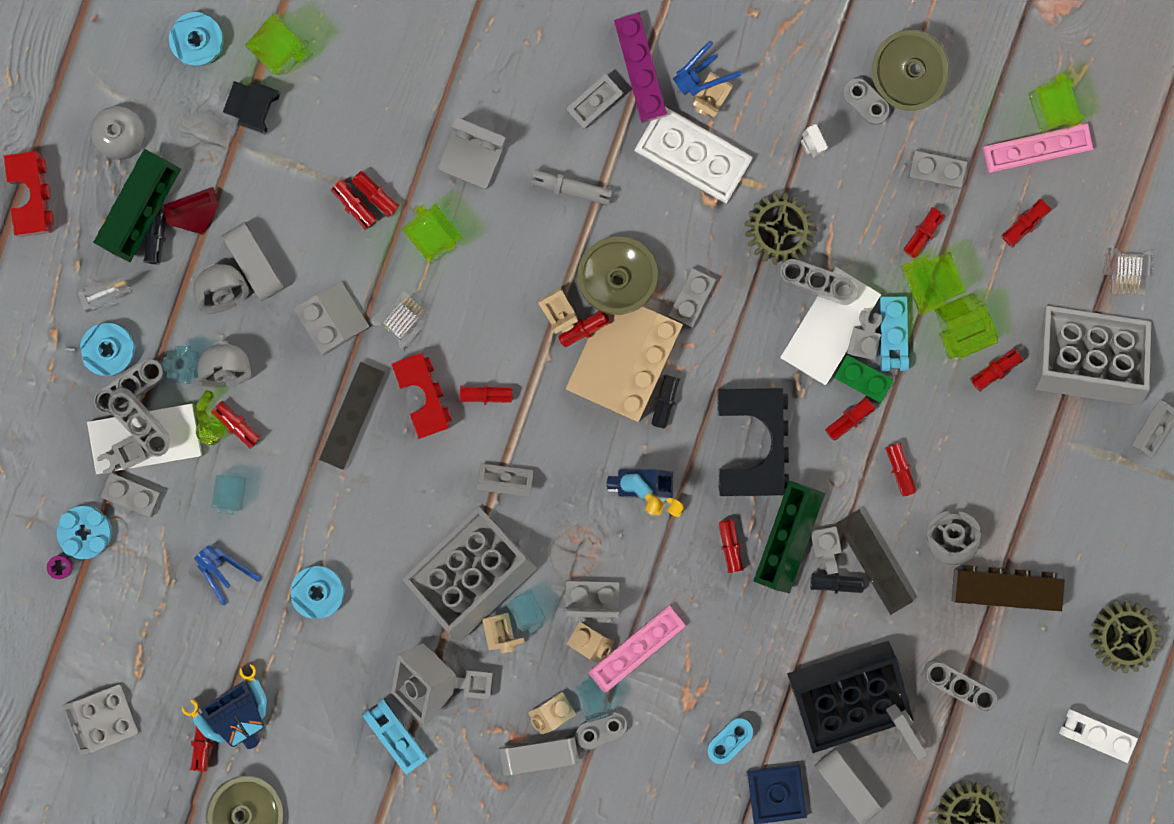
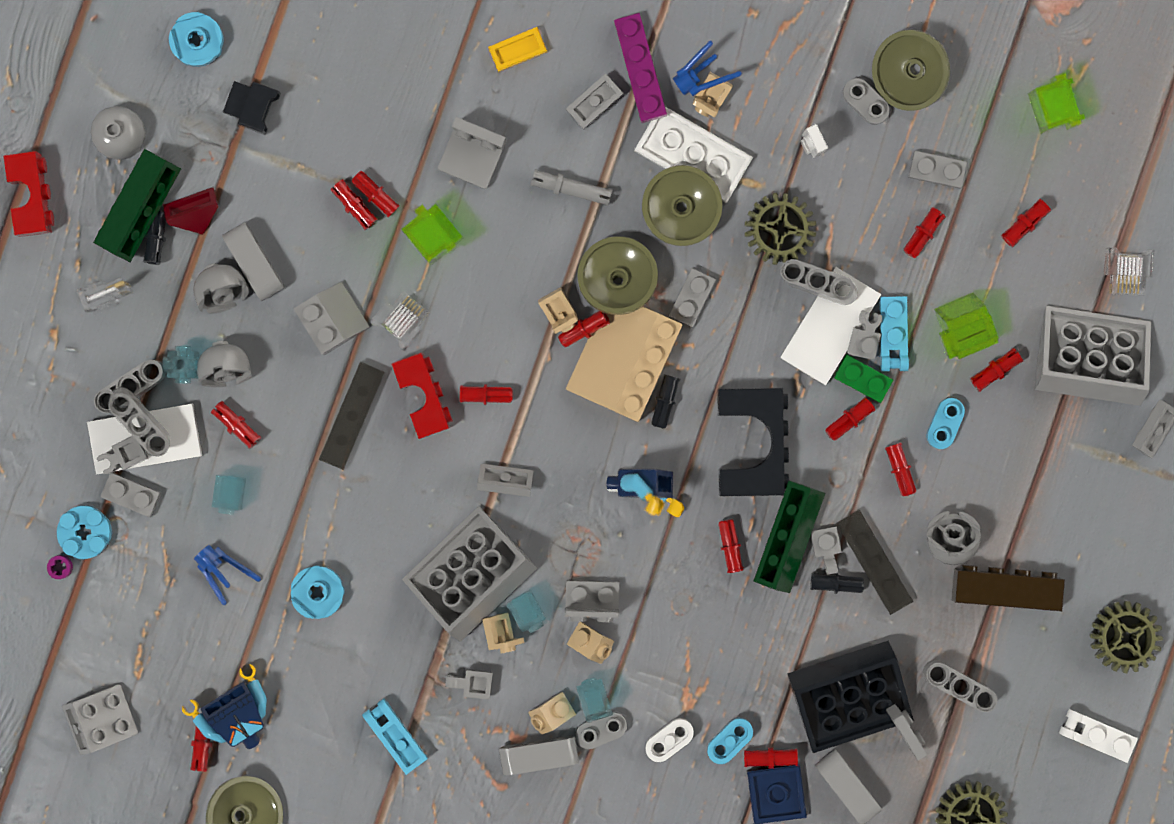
medium azure plate [80,323,136,376] -> none
clear neon green plate [194,390,225,445] -> none
clear neon green plate [245,13,314,75] -> none
light grey slope [391,643,456,725] -> none
bright pink tile [588,605,686,693] -> none
clear neon green plate [901,252,966,316] -> none
bright pink tile [982,123,1093,174] -> none
none -> yellow tile [488,27,547,73]
none -> olive dish [642,165,722,246]
none -> white plate [645,718,694,762]
none -> red pin [744,747,798,769]
none -> medium azure plate [926,398,965,449]

